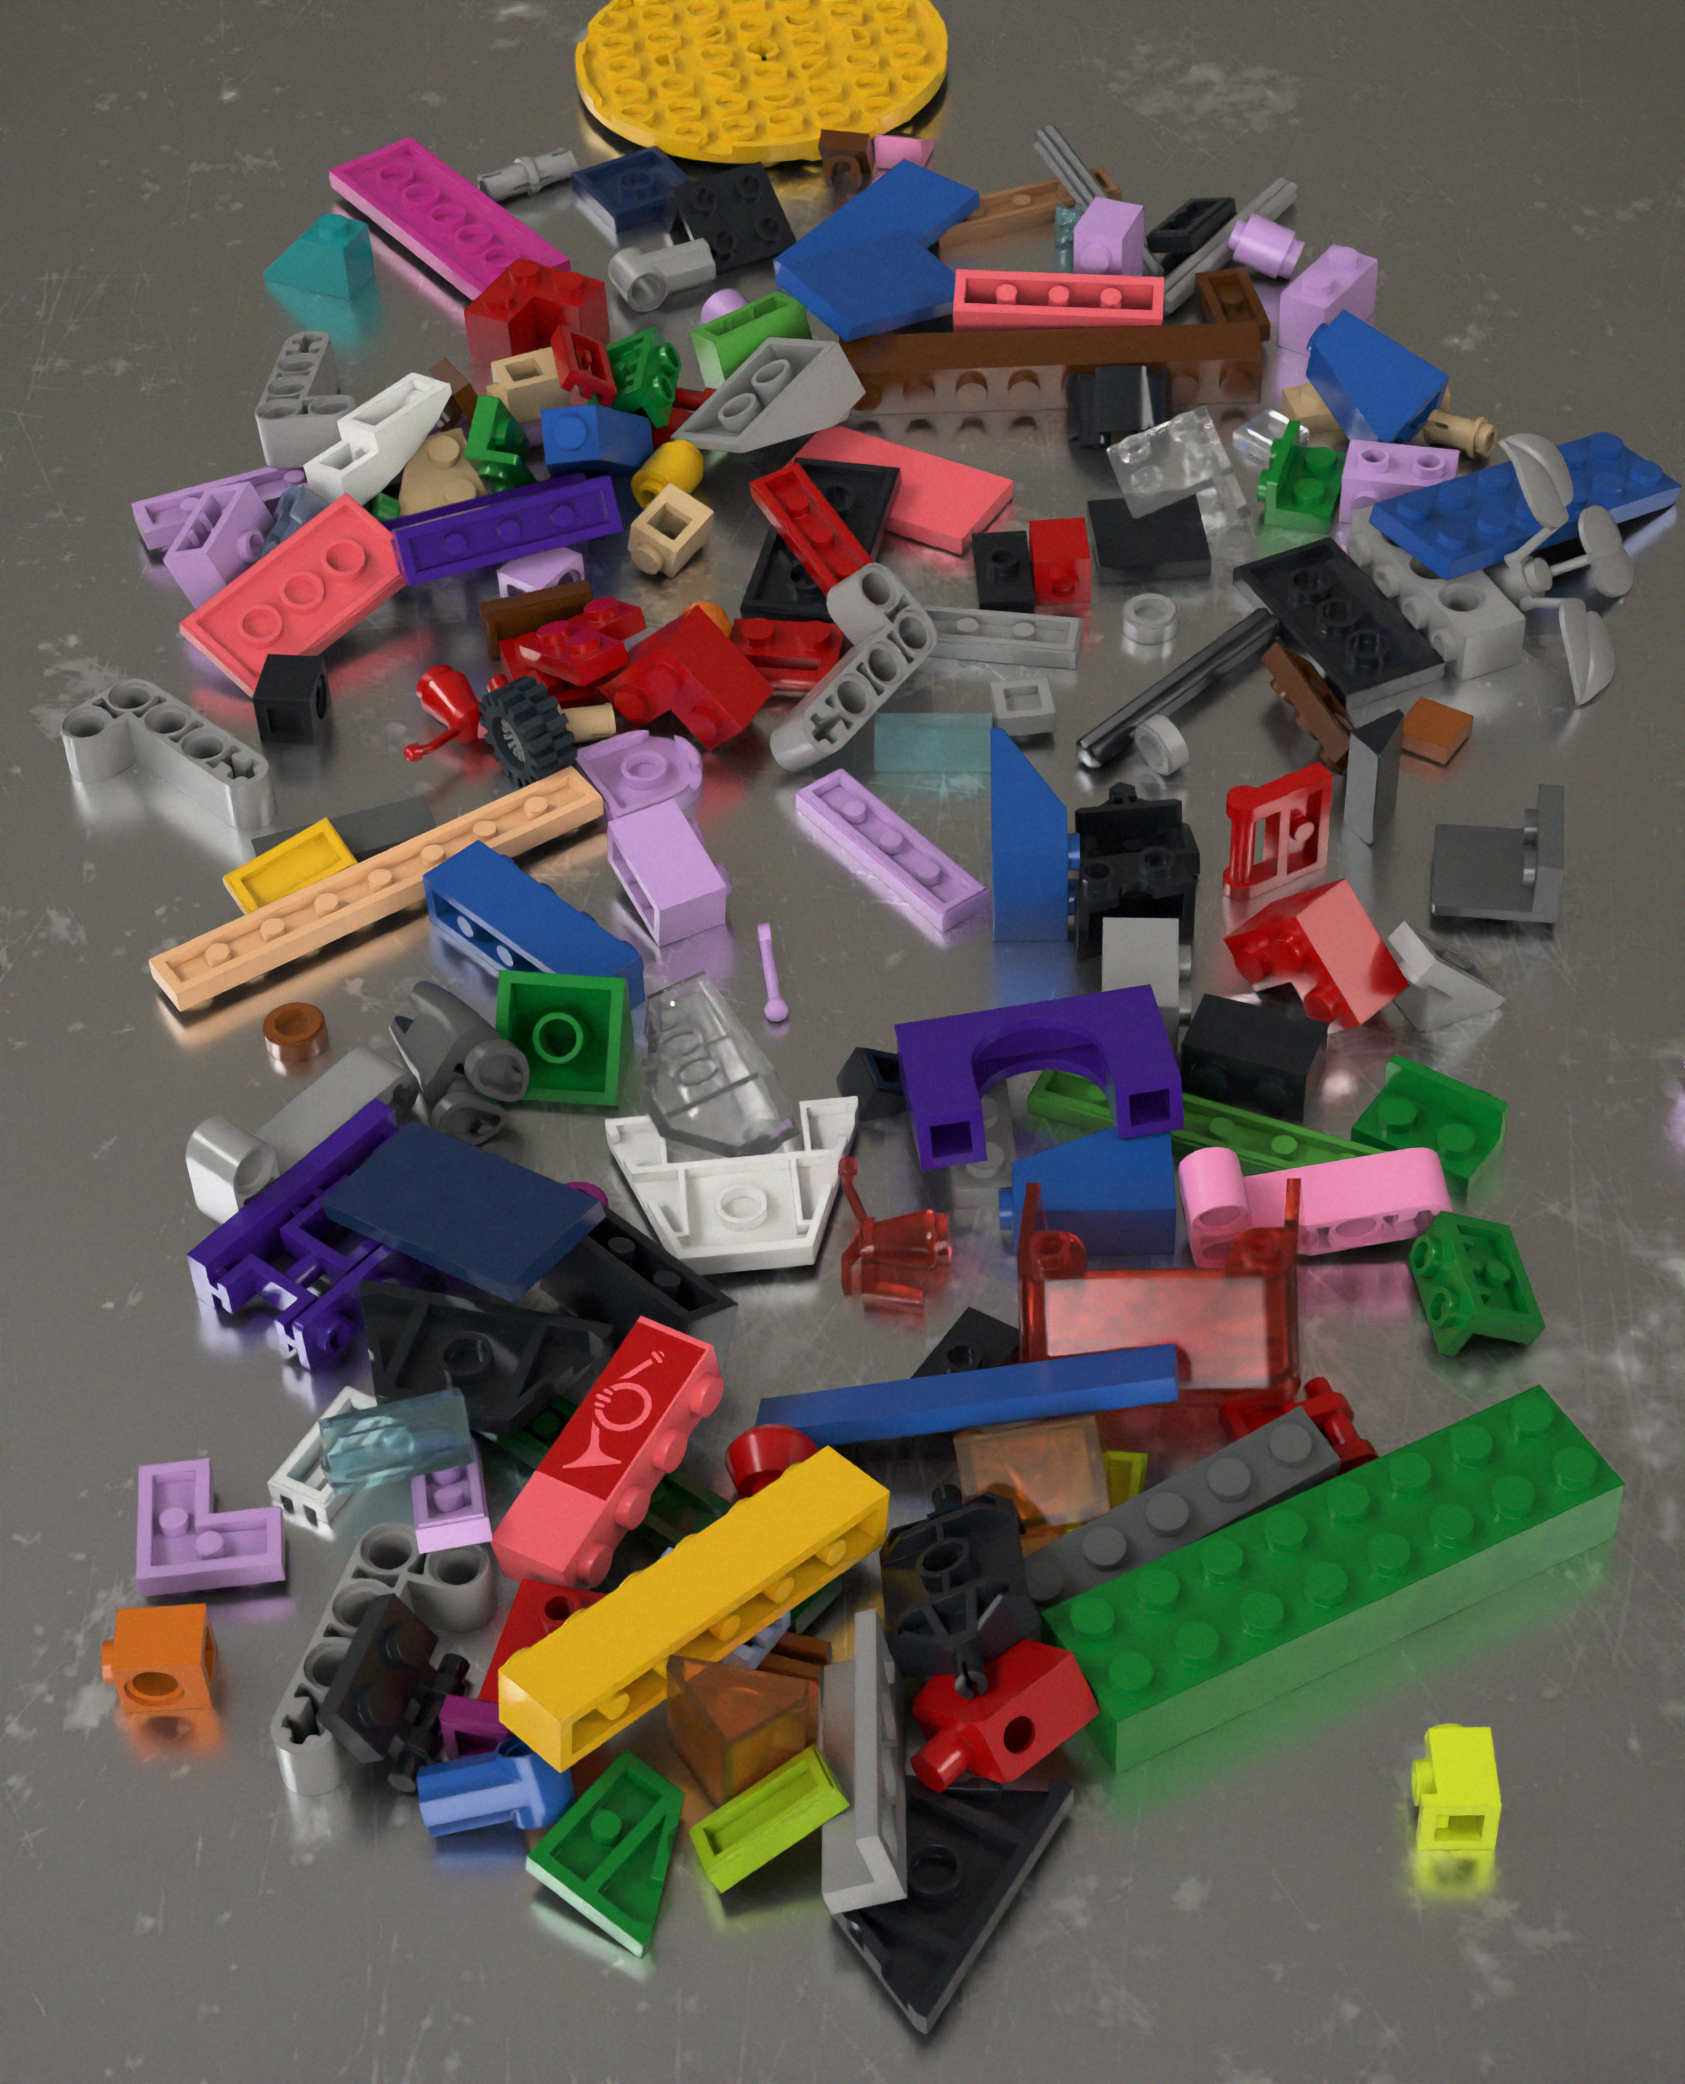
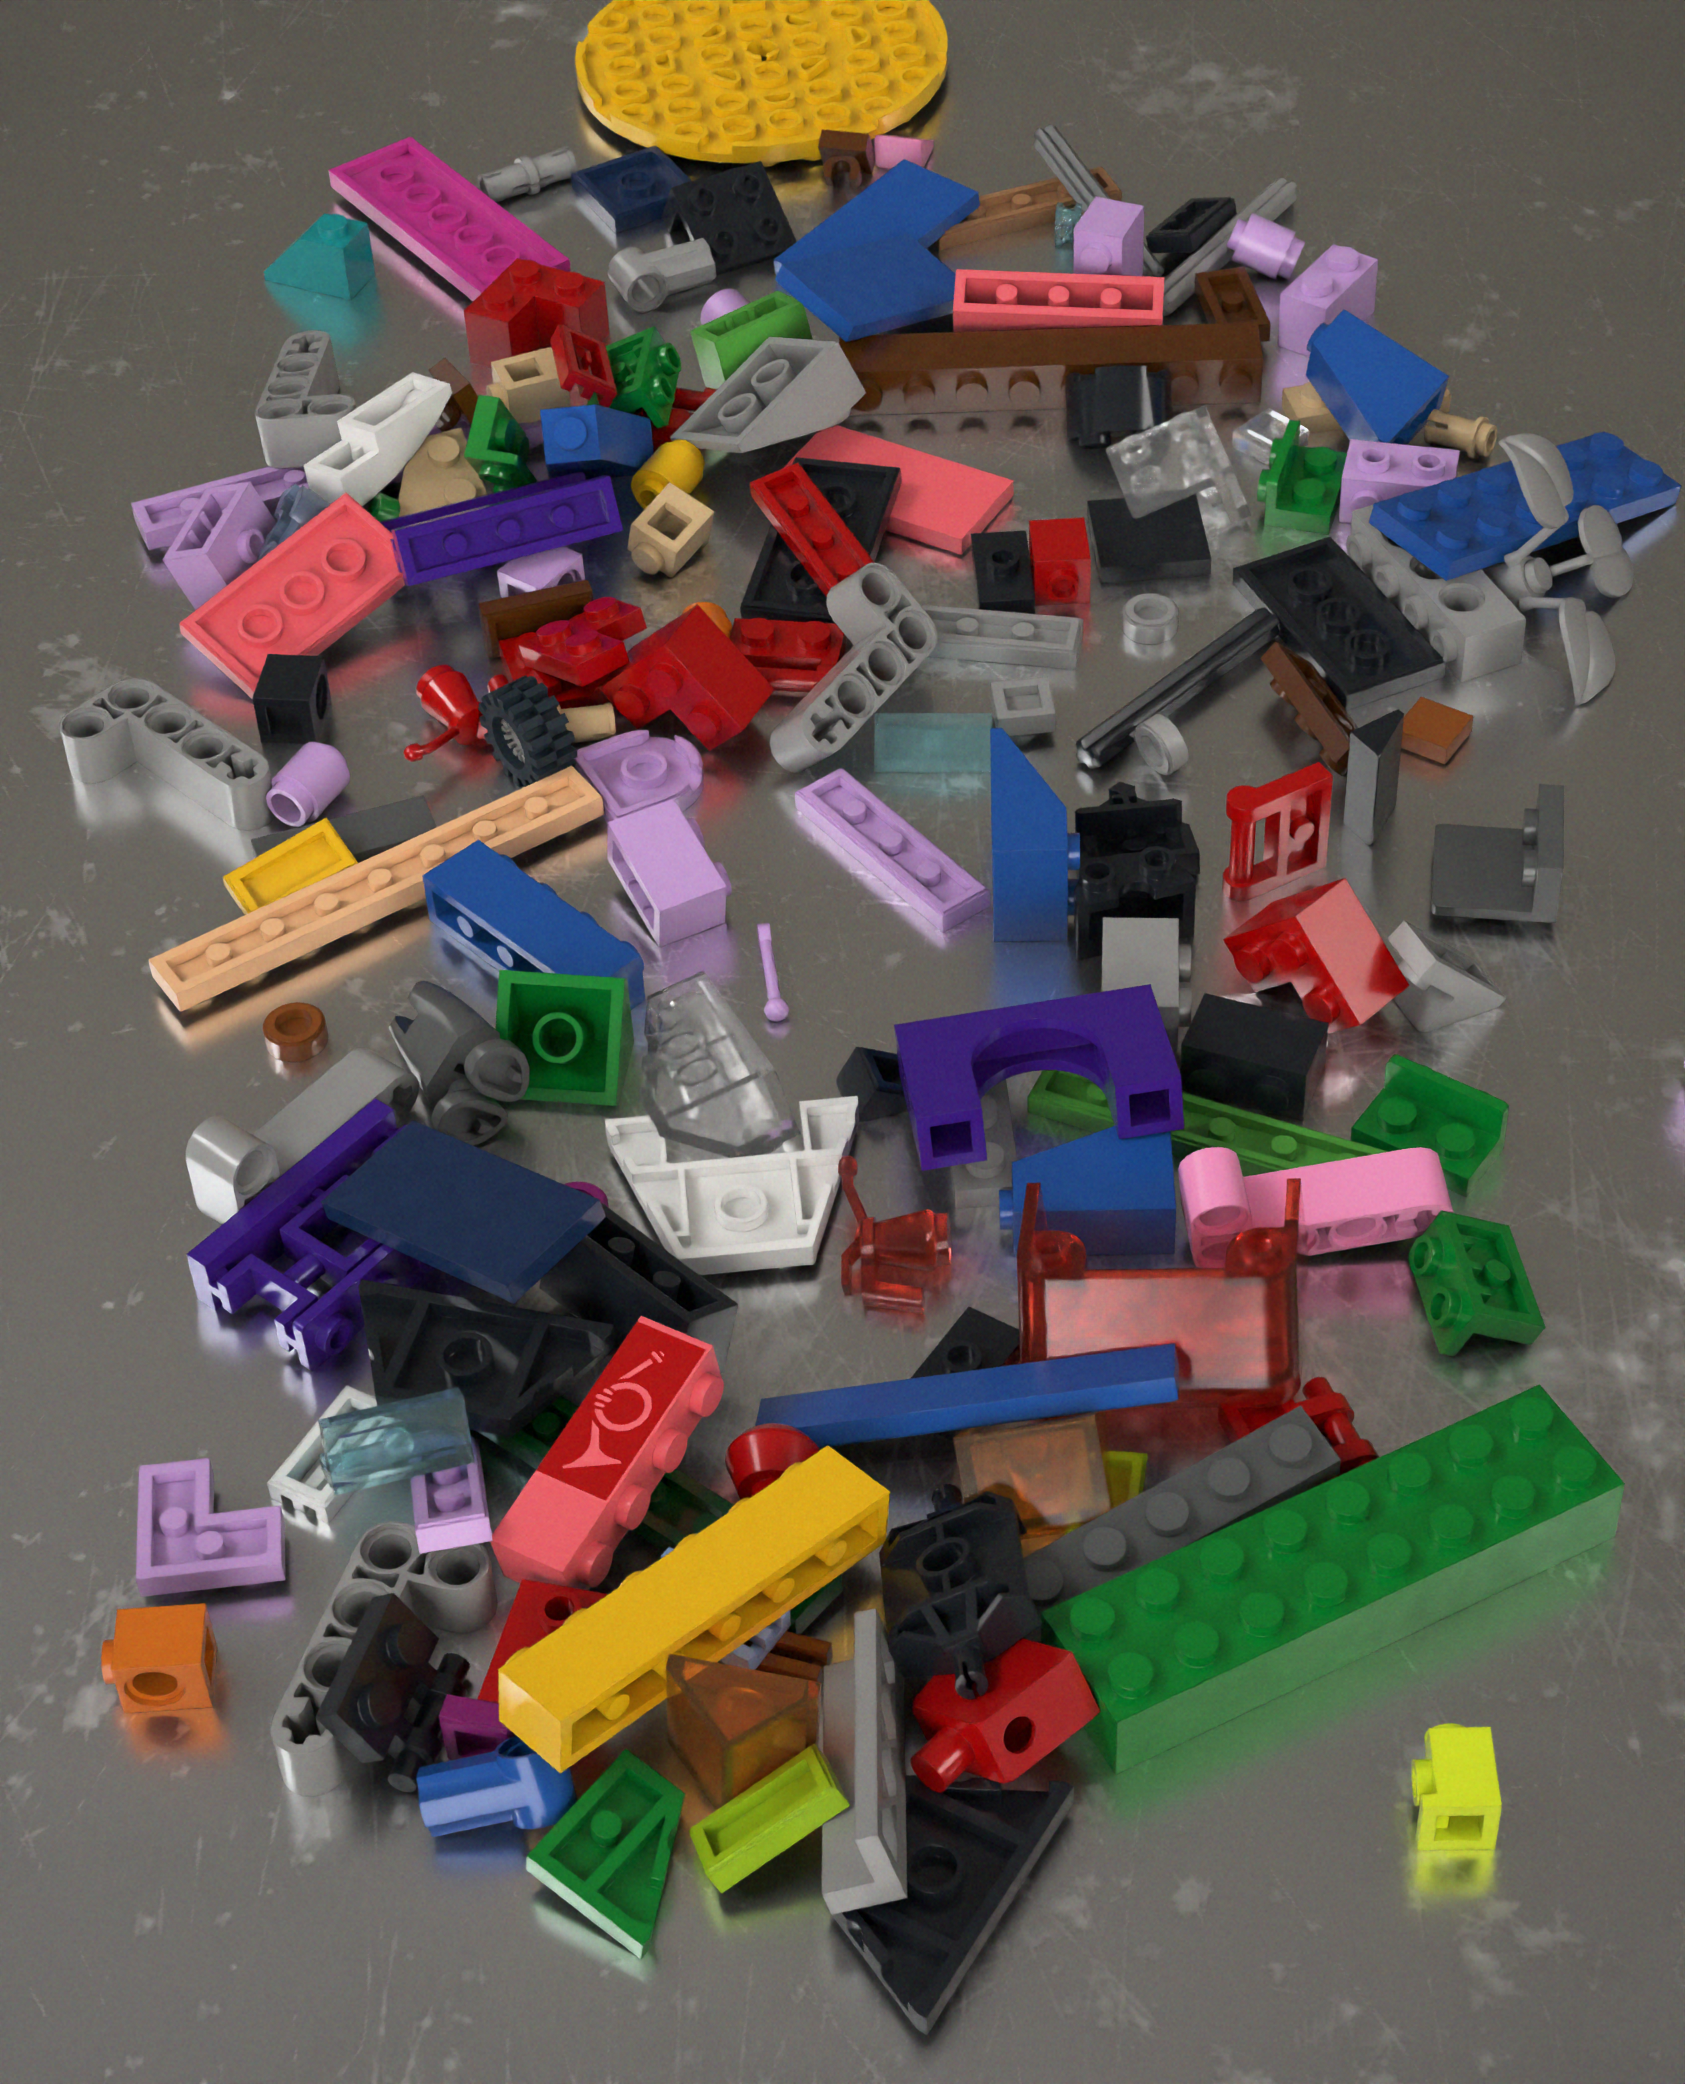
none -> lavender brick [266,742,350,827]

